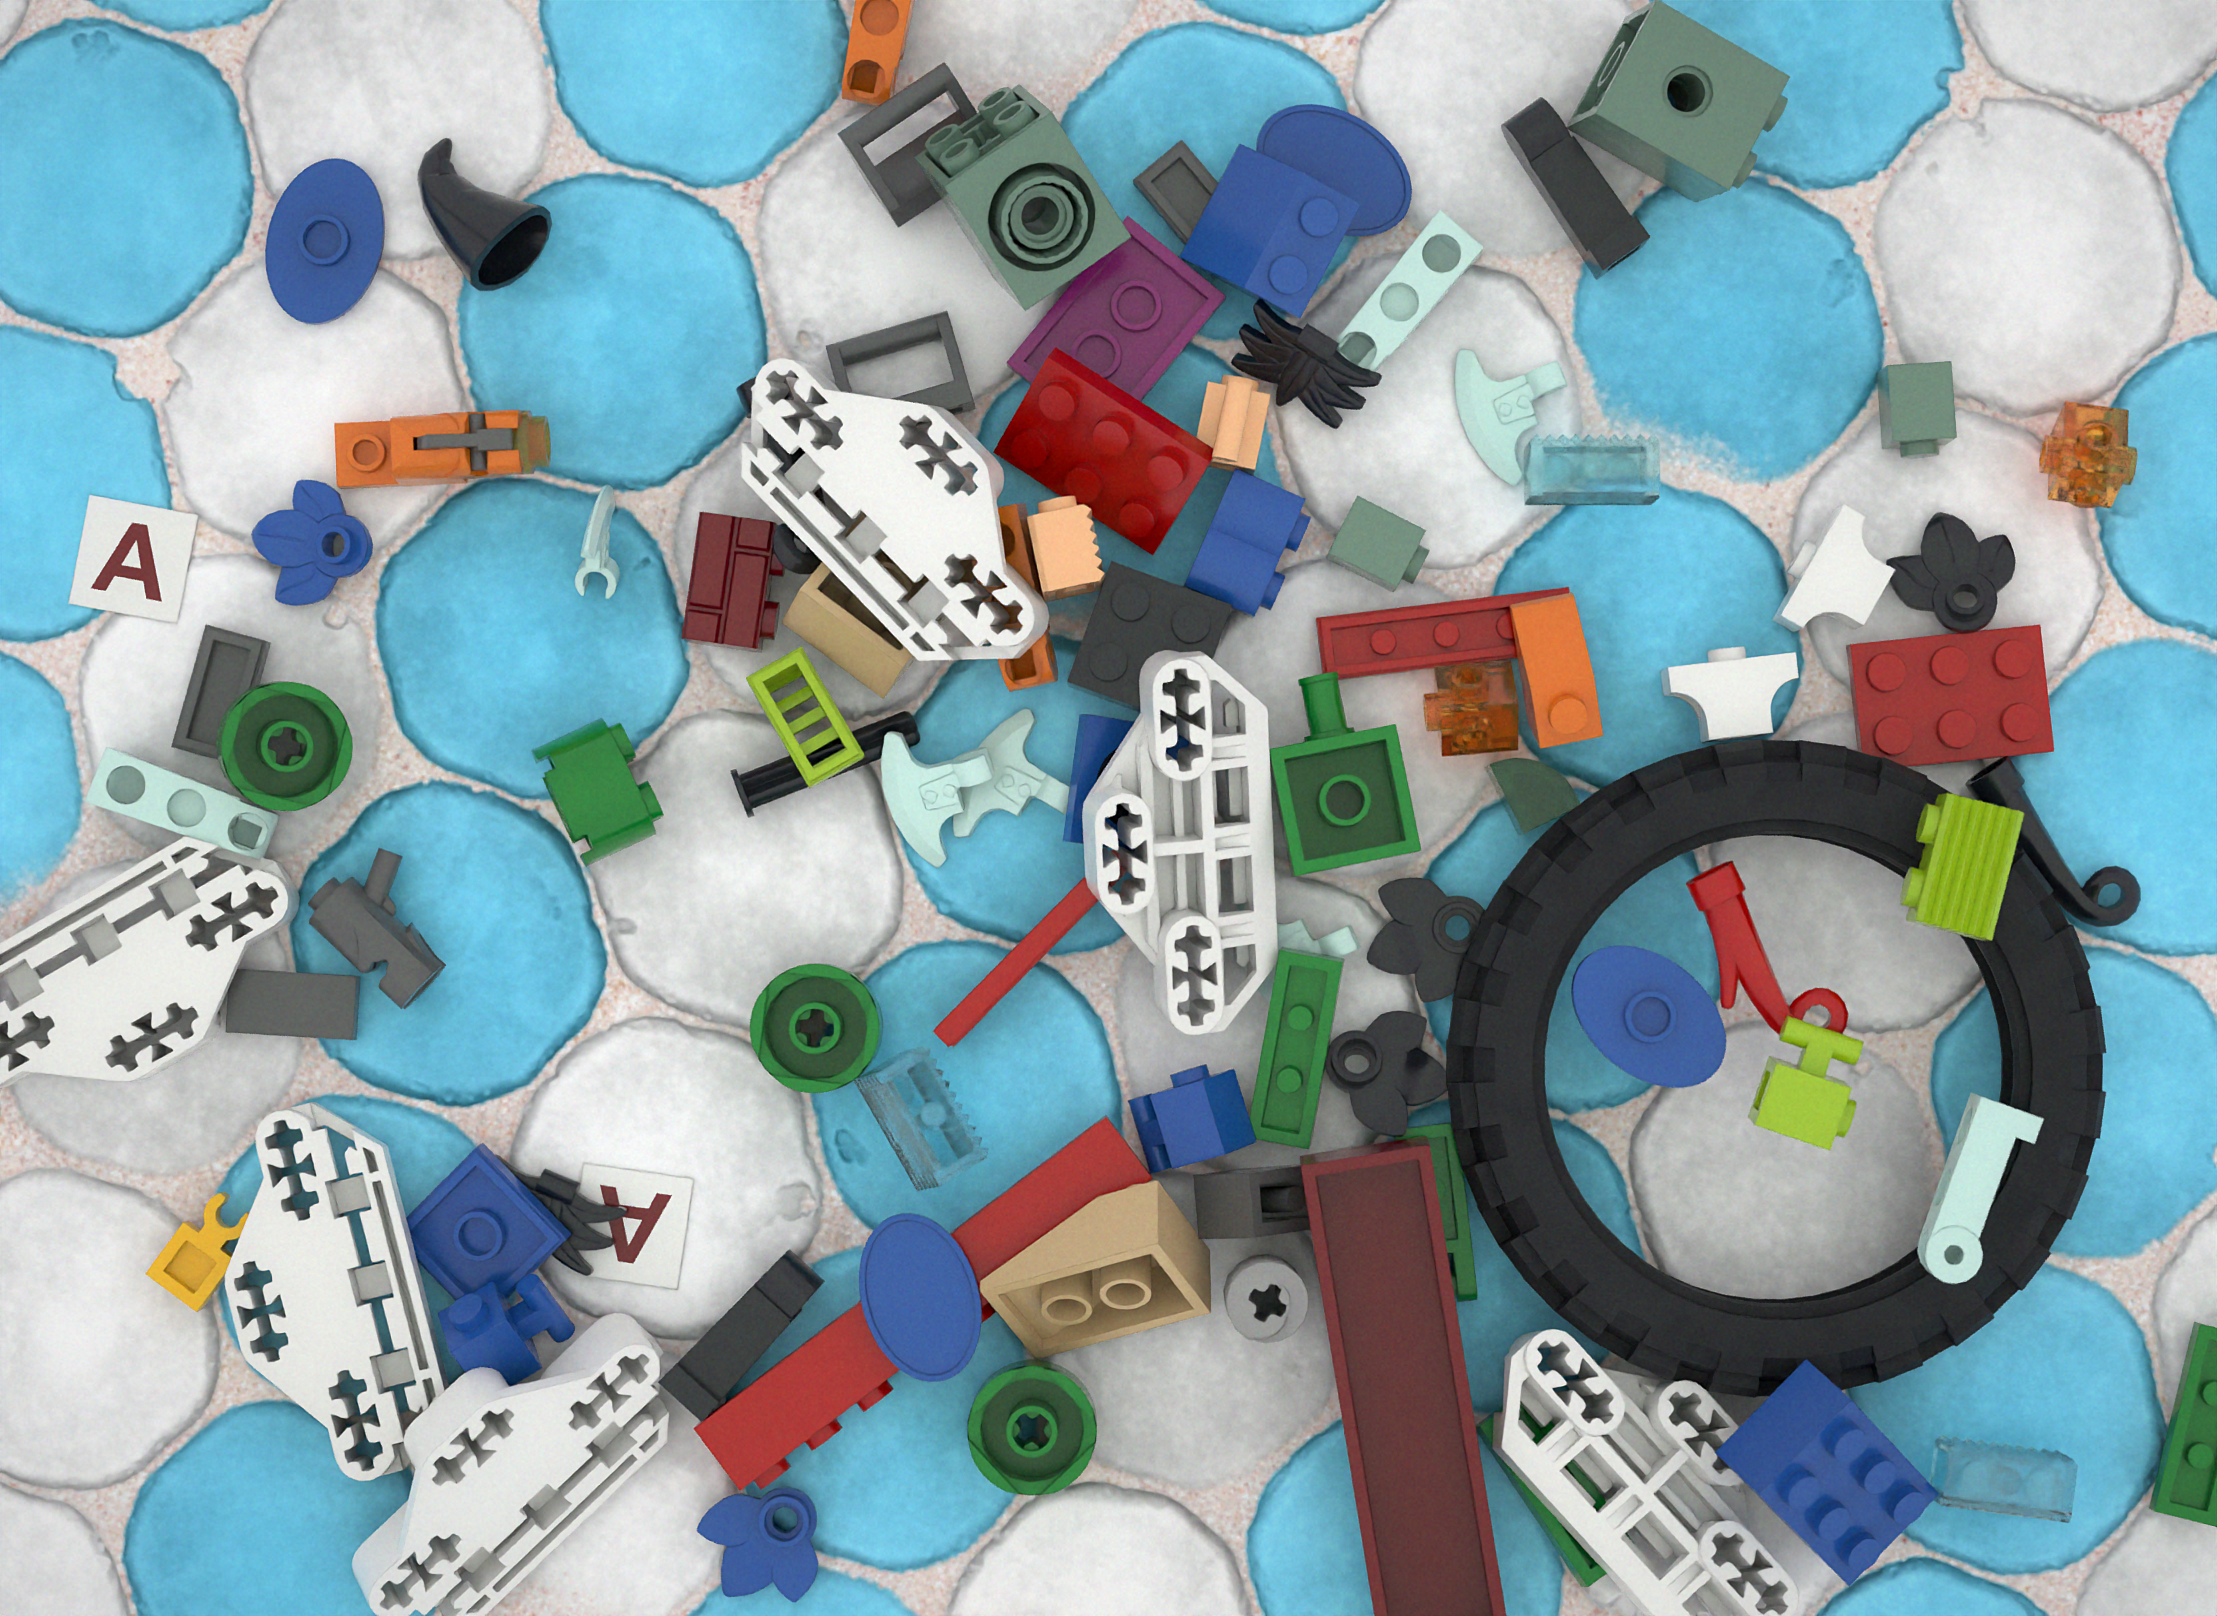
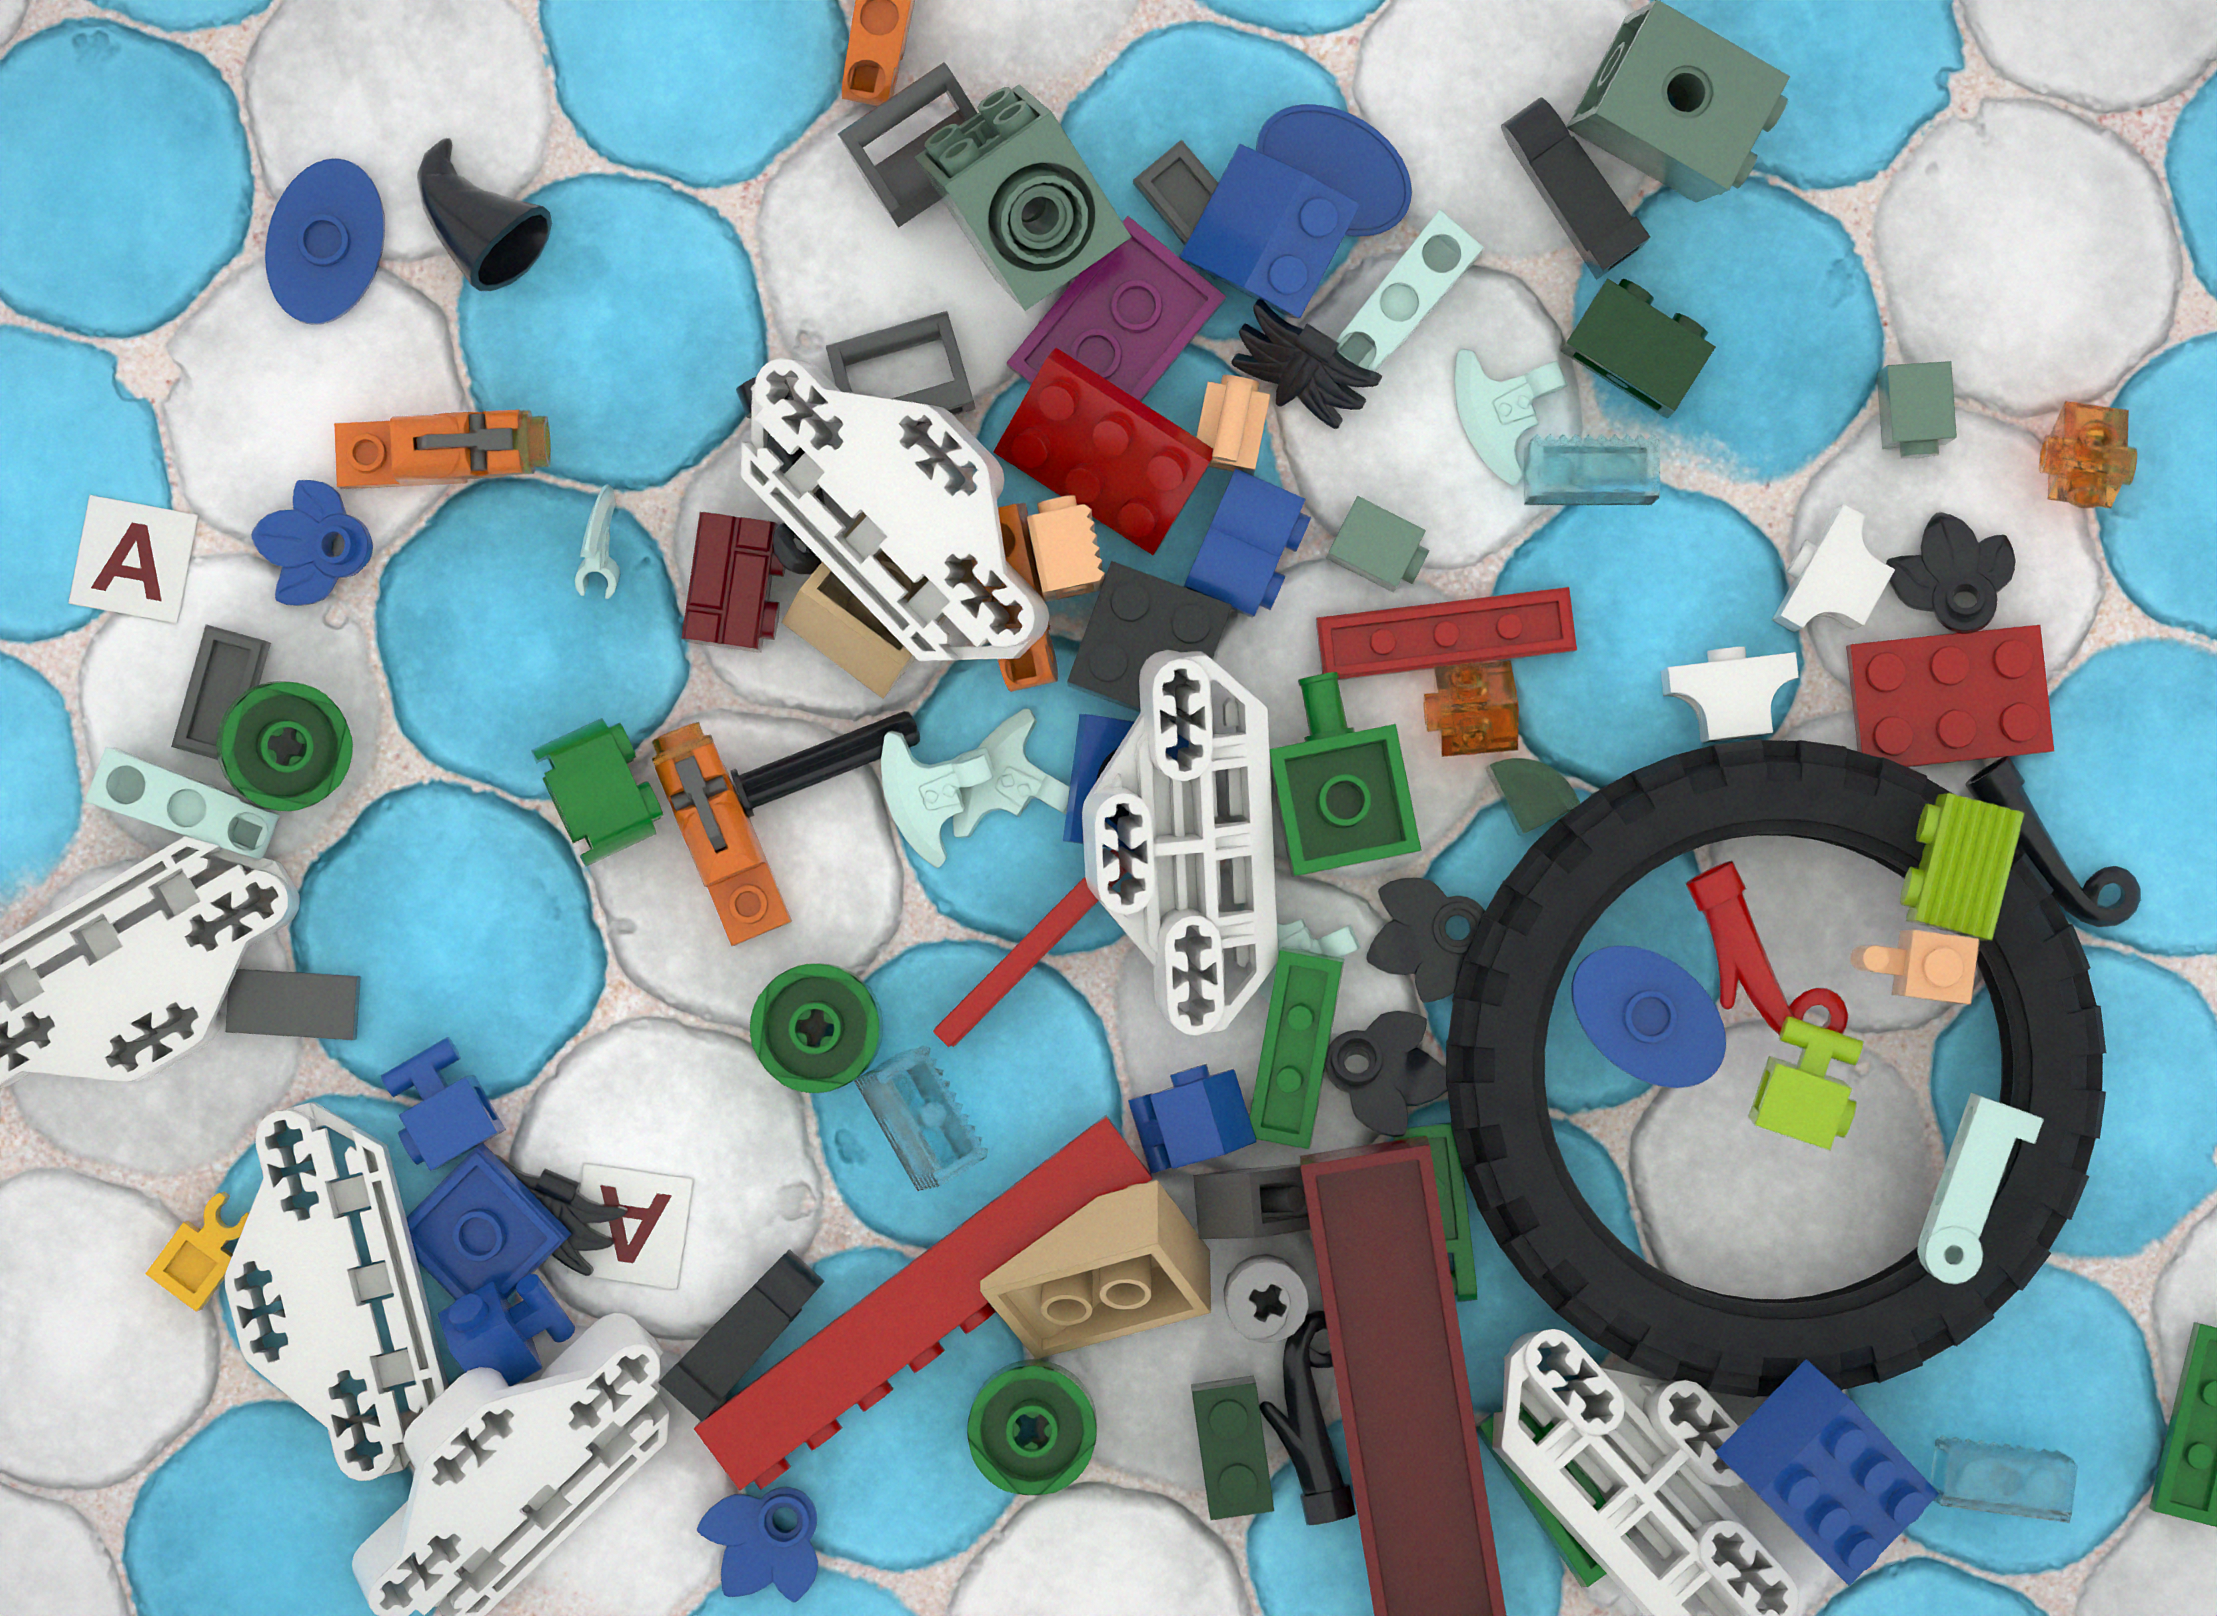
dark grey piece [308,848,446,1009] -> none
lime slope [746,646,865,789] -> none
blue piece [859,1213,982,1382] -> none
orange slope [1509,593,1603,749] -> none
none -> blue brick [381,1037,506,1171]
none -> orange plate [651,722,792,946]
none -> dark green brick [1191,1375,1274,1520]
none -> black plant [1259,1311,1356,1525]
none -> dark green brick [1561,278,1716,419]
none -> light nougat brick [1850,930,1979,1004]

